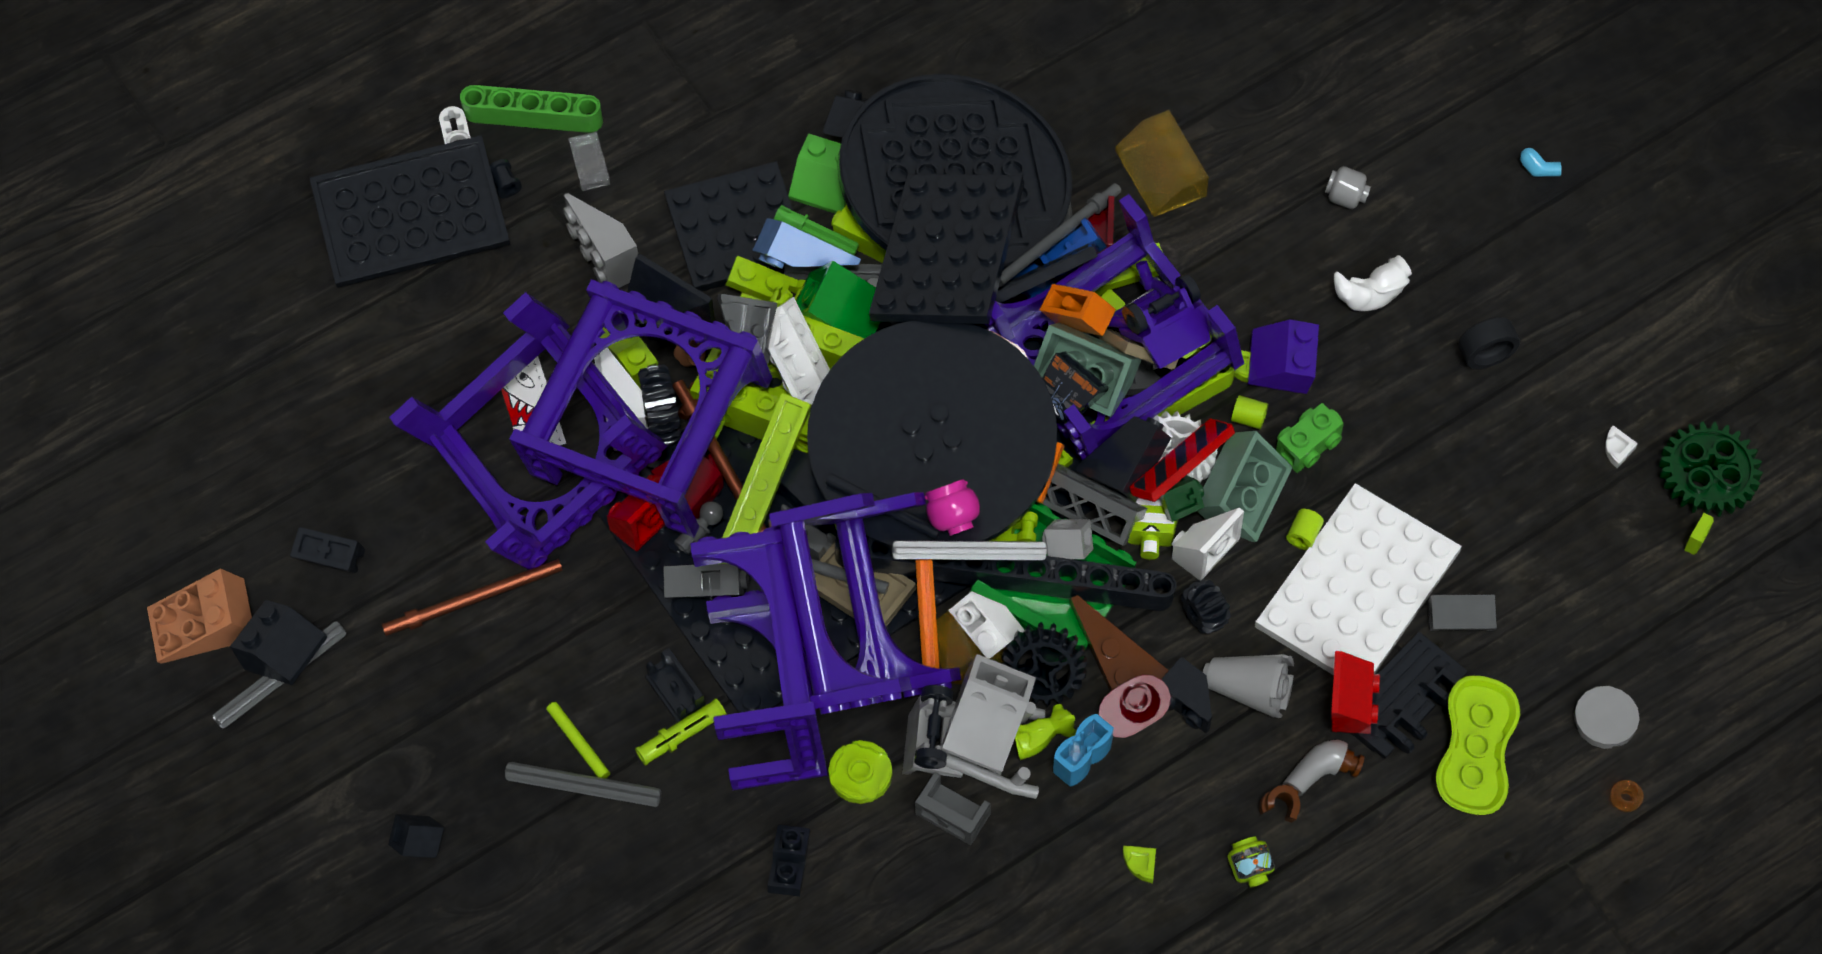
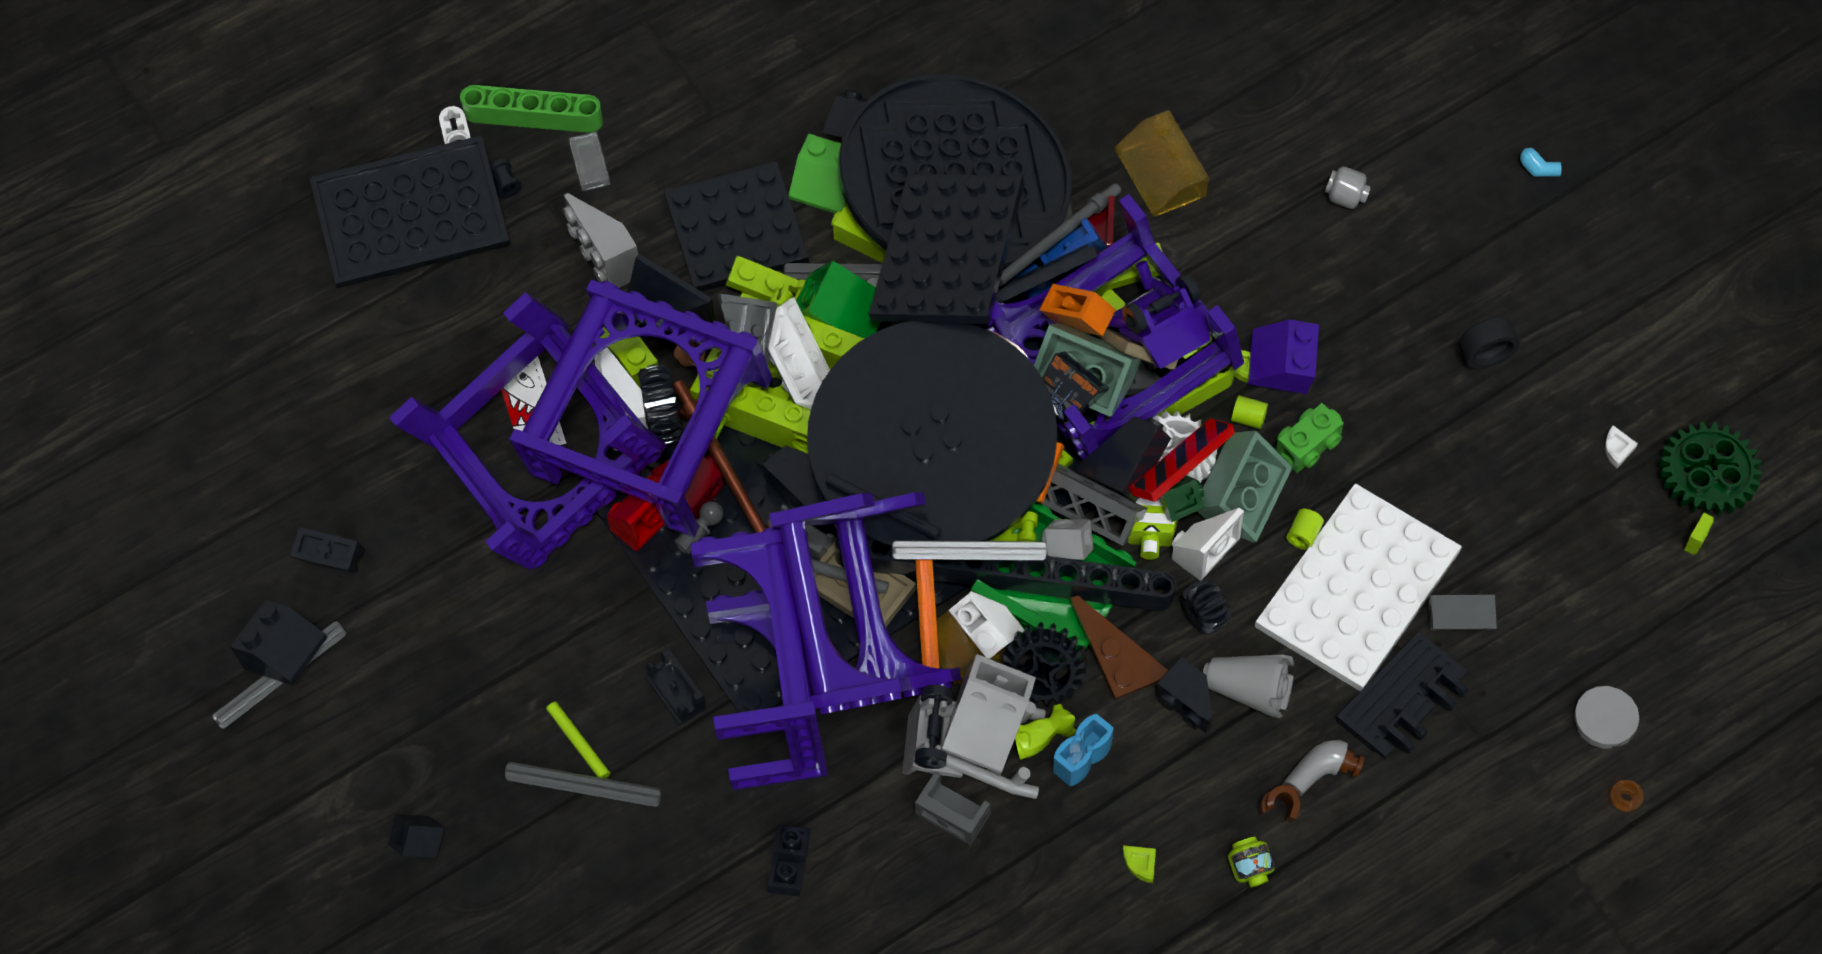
nougat slope [147,568,252,664] -> none
copper bar [381,559,563,636] -> none
lime pin [635,698,726,766] -> none
dark grey brick [664,564,749,598] -> none
lime plate [719,393,812,564] -> none
slope [753,218,861,269] -> none
bright green axle [774,205,859,256] -> none
lime tile [828,740,893,804] -> none
dark pink piece [925,479,980,536] -> none
piece [1098,674,1171,738] -> none
red slope [1332,651,1380,734] -> none
white animal [1334,255,1412,311] -> none
lime plate [1436,676,1520,815] -> none

